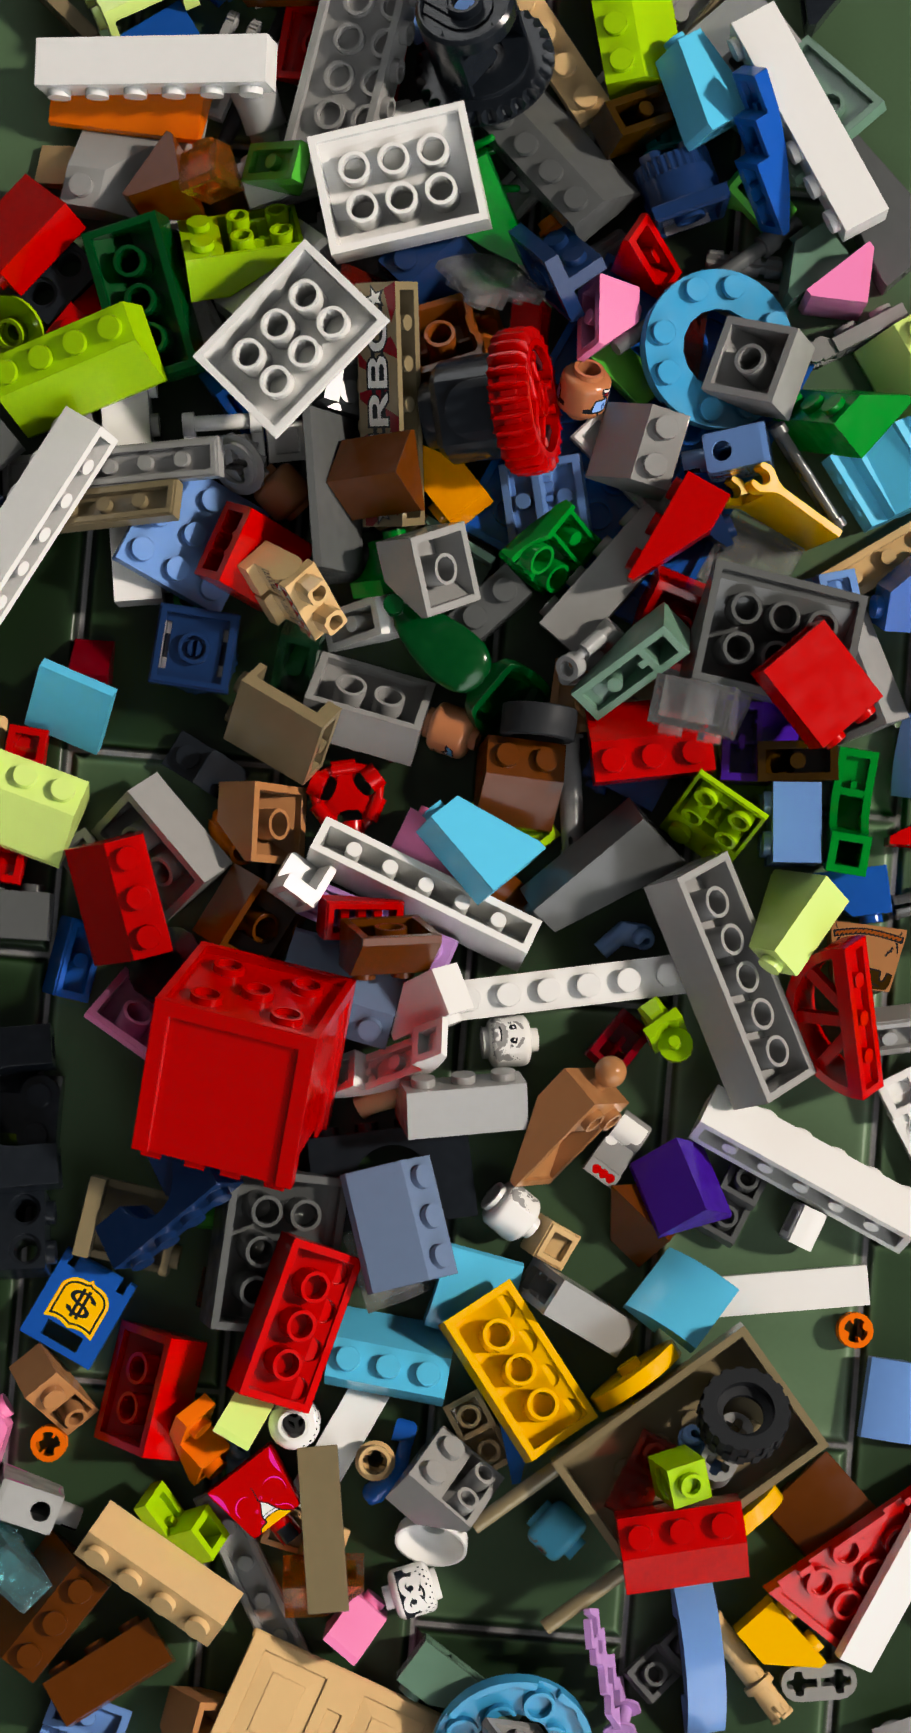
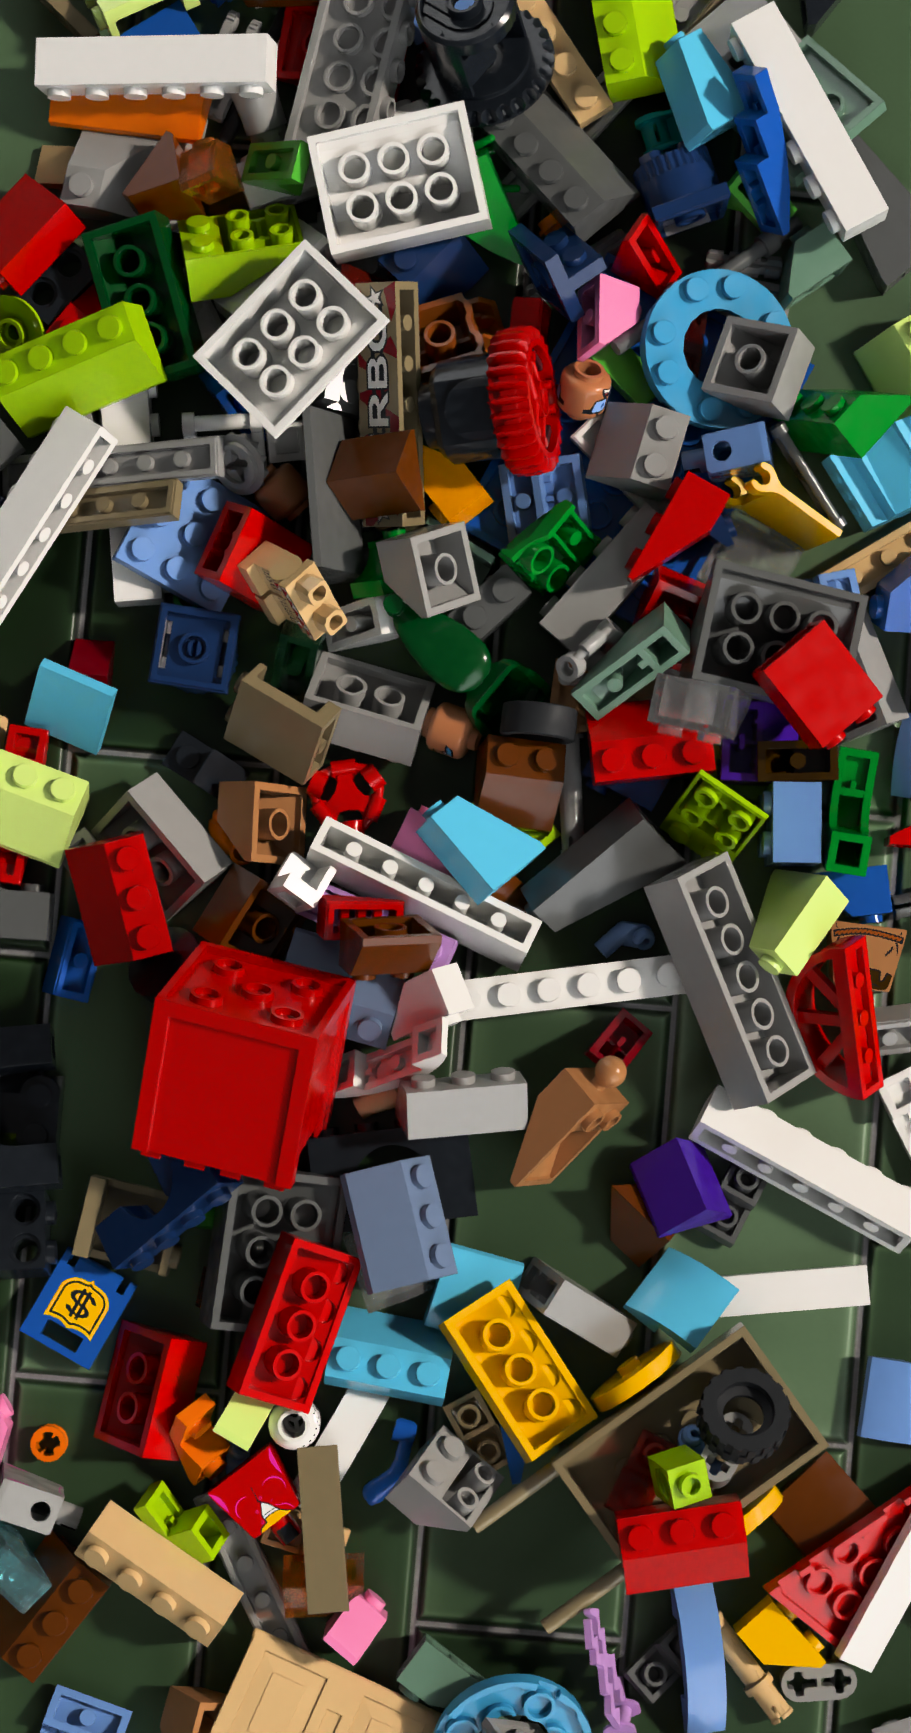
medium nougat slope [9,1342,99,1435] -> none
reddish brown brick [42,1615,176,1727] -> none
bright pink slope [83,967,154,1060] -> none
tan cone [355,1440,395,1481] -> none
white head [381,1561,443,1620] -> none
white piece [395,1517,468,1567] -> none
clear slope [435,253,546,311] -> none
white head [480,1015,539,1068] -> none
white head [481,1182,541,1241] -> none
tan slope [520,1213,581,1271] -> none
medium azure head [526,1500,586,1561] -> none
light grey leg [582,1109,652,1189] -> none
dark brown slope [589,83,677,160] -> none
lime hips [637,996,693,1063] -> none
white brick [779,1201,827,1252] -> none
bright pink slope [798,241,874,322] -> none
light grey hinge [810,302,908,370] -> none
orange bush [835,1311,874,1349] -> none

